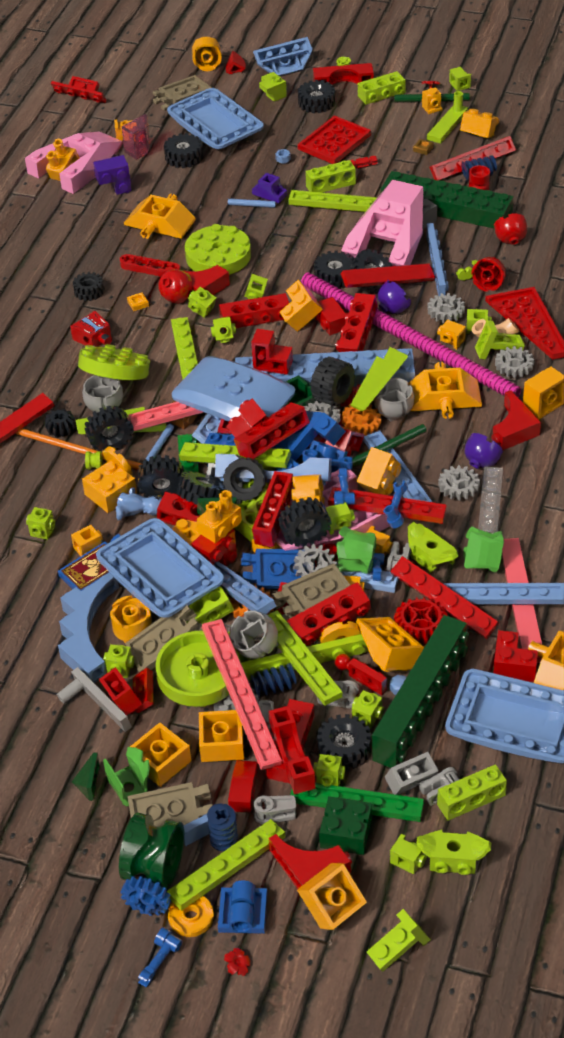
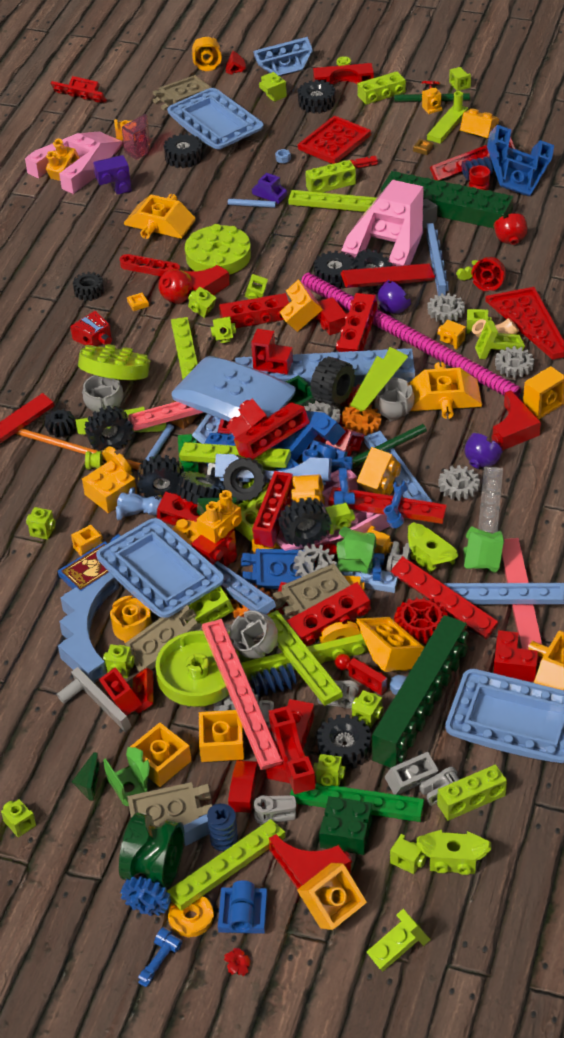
none -> lime brick [1,799,36,838]
none -> blue wedge [487,125,554,196]

